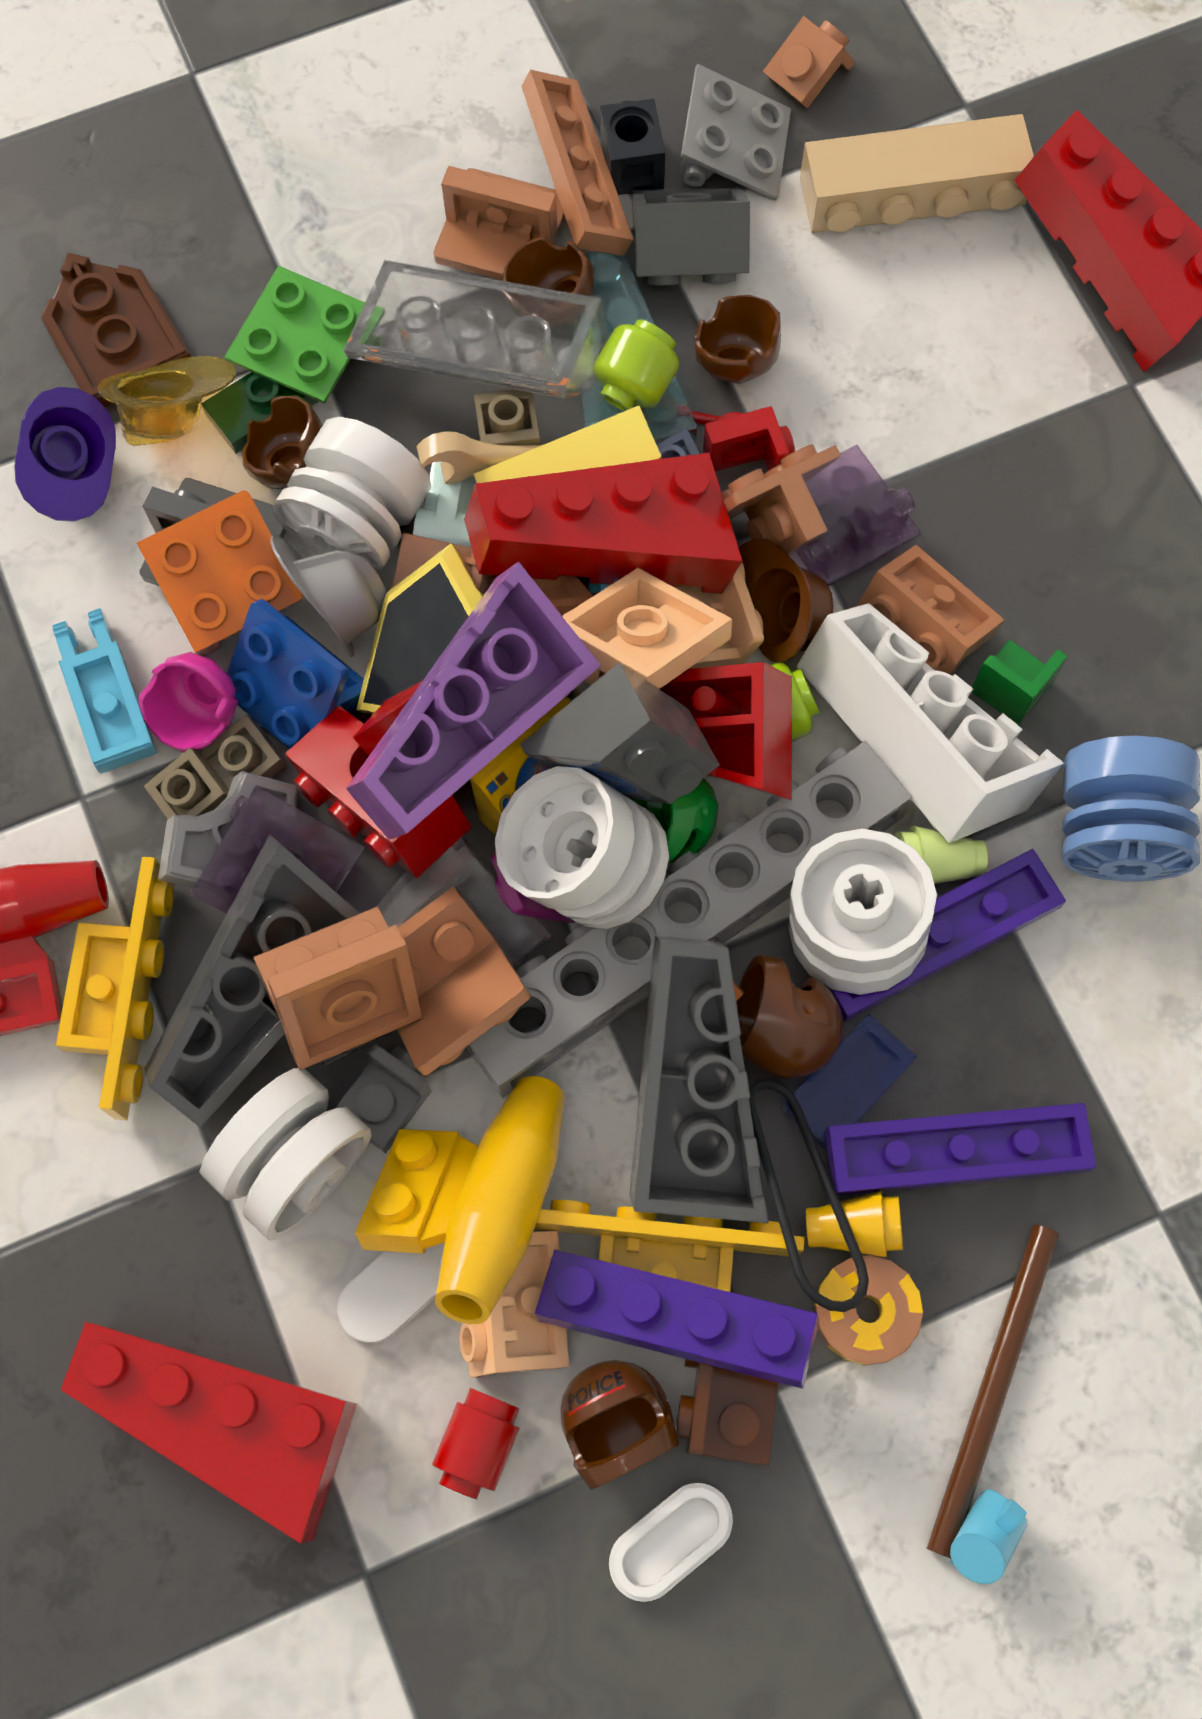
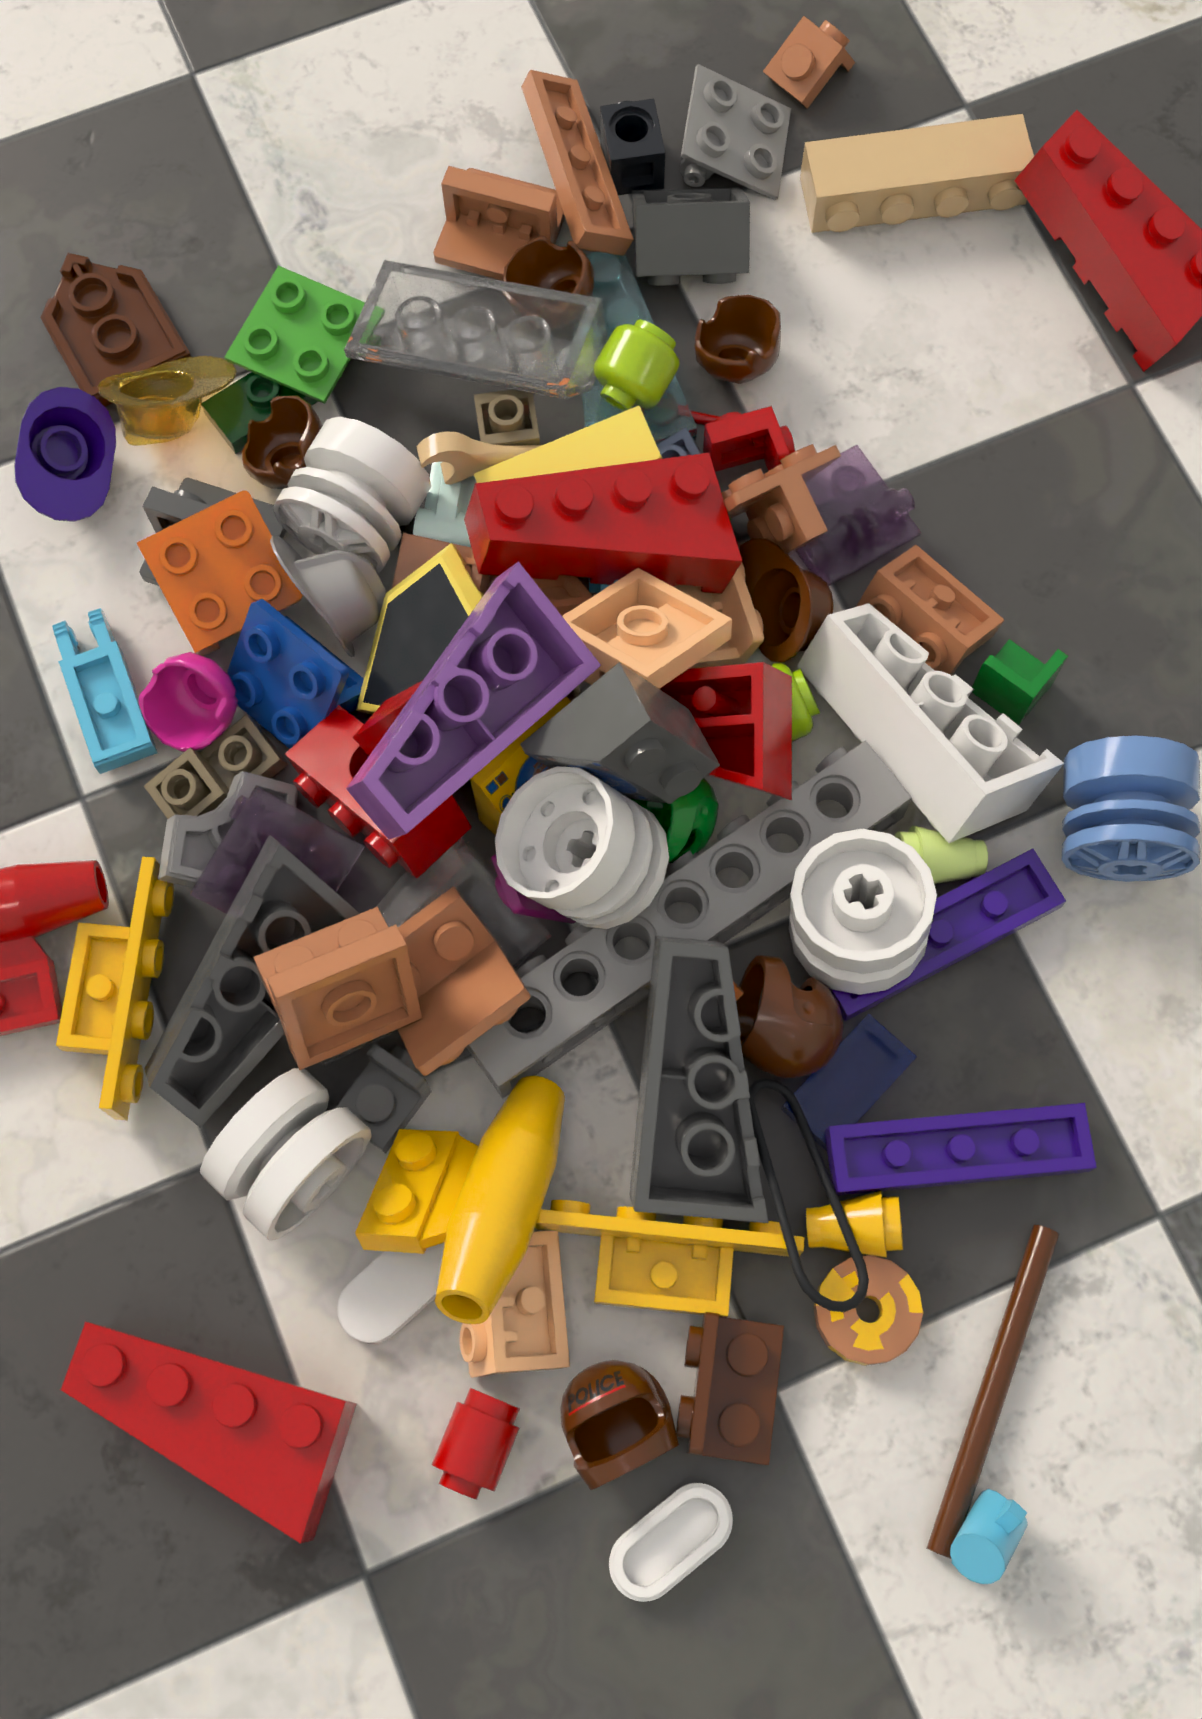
dark purple plate [535,1249,819,1389] -> none

